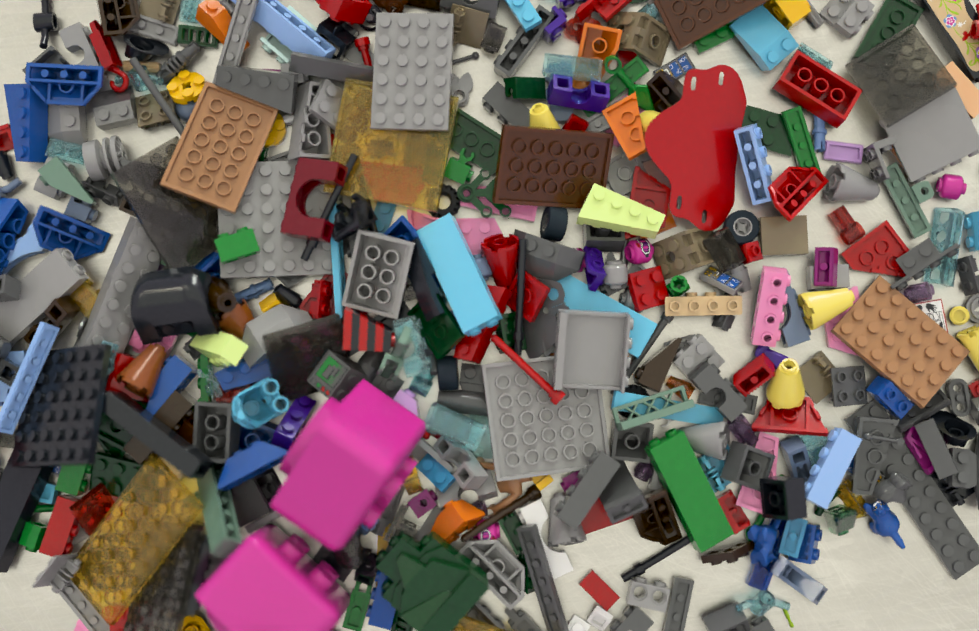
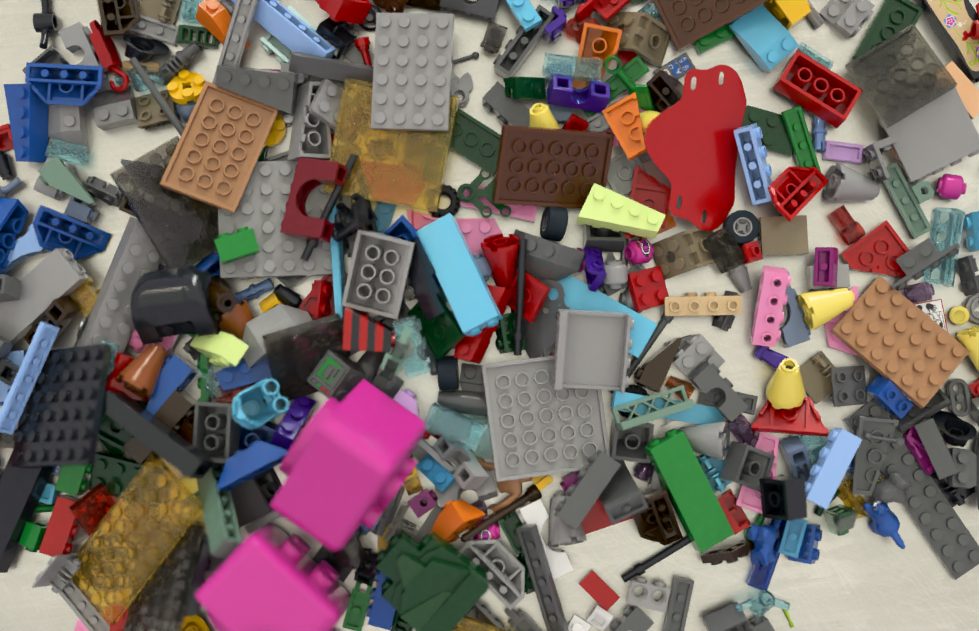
light grey wheel [82,135,127,182] -> none
clear light blue piece [408,362,436,398] -> none
green brick [443,148,475,184] -> none
dark tan hinge [450,3,489,49] -> none
red piece [491,334,566,405] -> none
green piece [666,275,690,297] -> none
tile [700,265,744,296] -> none
red brick [733,353,775,397] -> none
sand blue arch [770,556,828,605] -> none

